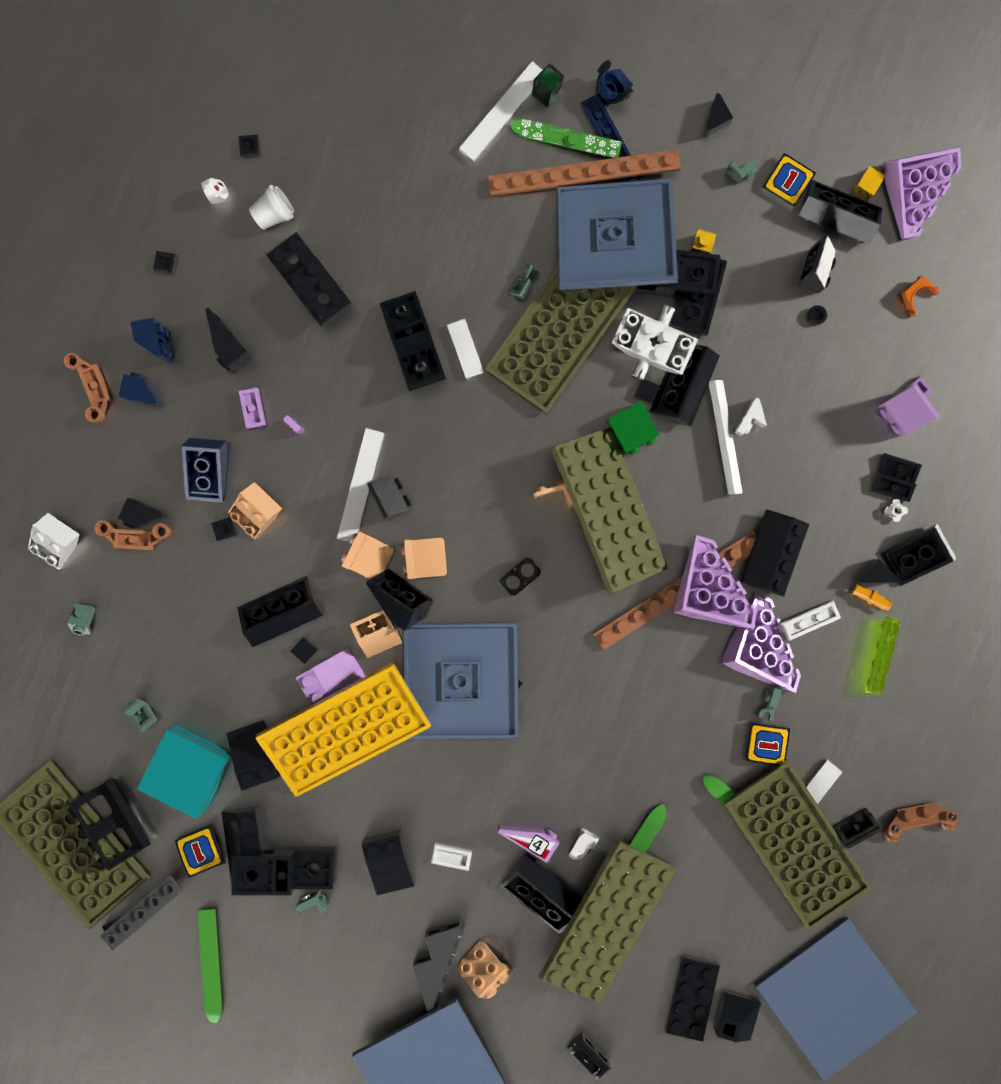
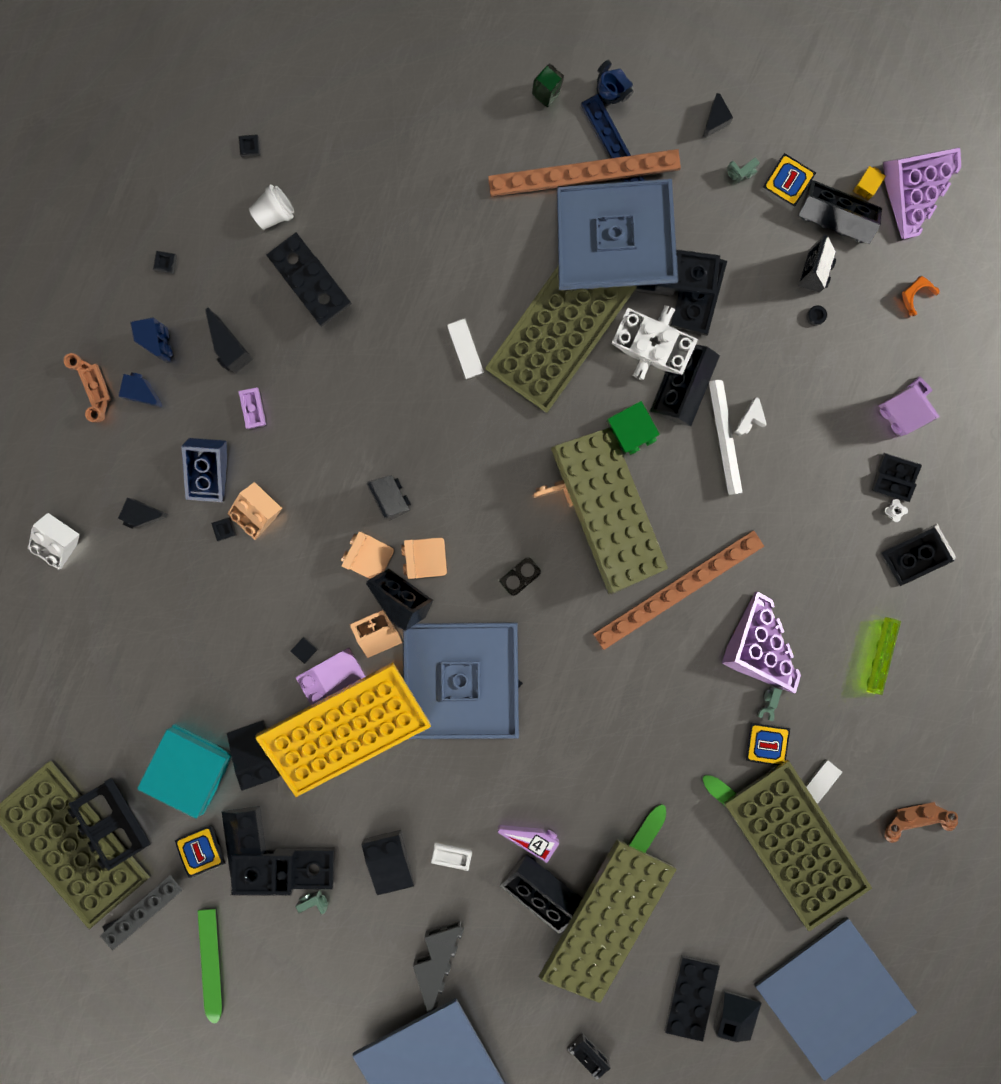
sand green bracket [68,603,95,635] -> none
nougat plate [94,520,171,550] -> none
sand green bracket [123,699,157,732] -> none
white rock [201,178,229,204] -> none
black slope [237,576,323,647] -> none
lavender tile [283,415,304,435] -> none
white tile [337,428,385,542] -> none
black bracket [380,291,446,392] -> none
light nougat bracket [456,941,514,999] -> none
white tile [459,61,542,162] -> none
sand green plate [508,264,540,299] -> none
bright green piece [510,119,622,158] -> none
white rock [568,828,599,860] -> none
black tile [634,379,660,404] -> none
lavender slope [674,535,757,630] -> none
yellow brick [690,229,716,254] -> none
black slope [740,509,809,597] -> none
white tile [780,600,841,641] -> none
pearl dark grey hinge [832,808,882,849] -> none
light orange pin [851,583,892,612] -> none
black slope [854,559,899,583] -> none

